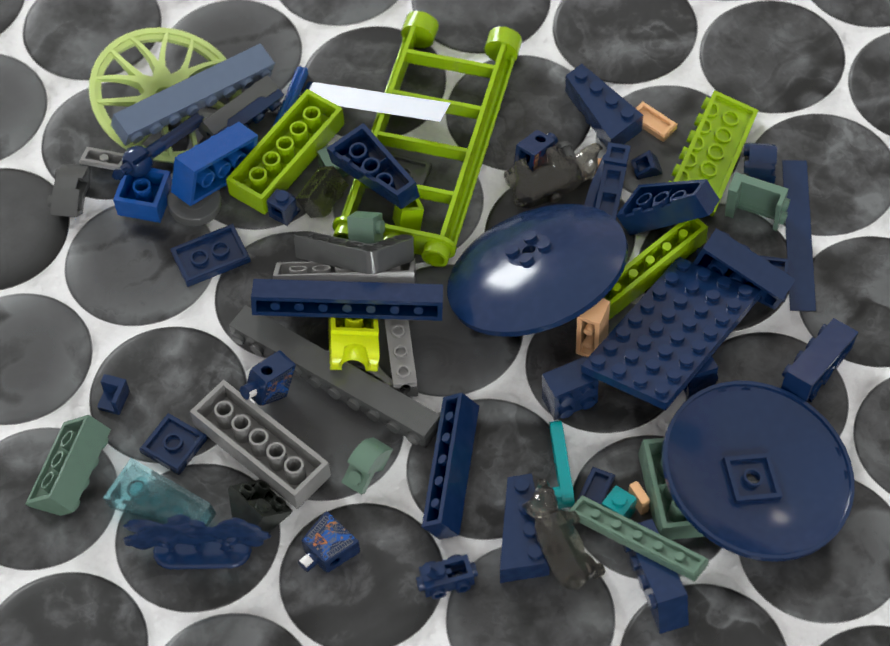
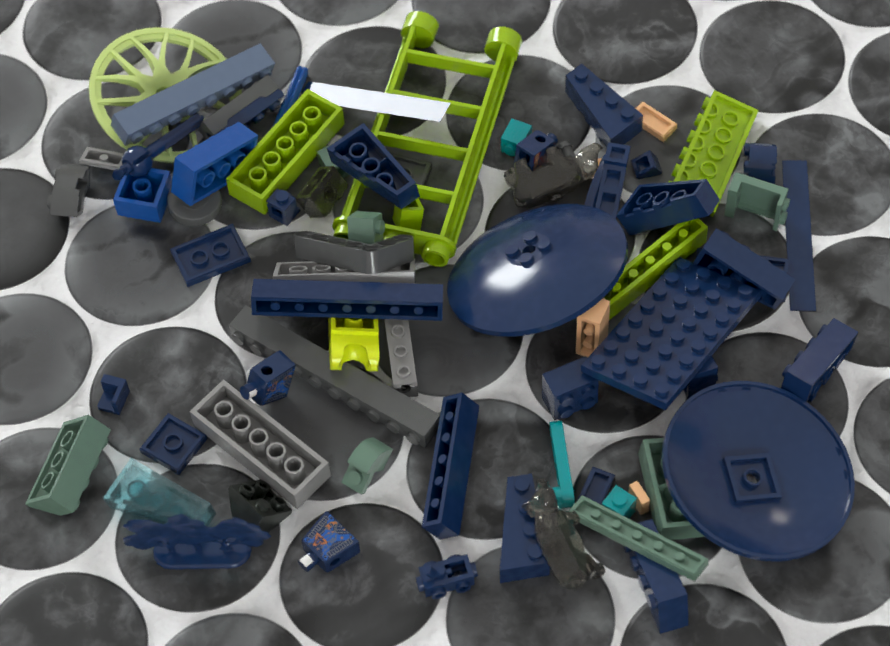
none -> teal brick [501,119,532,156]

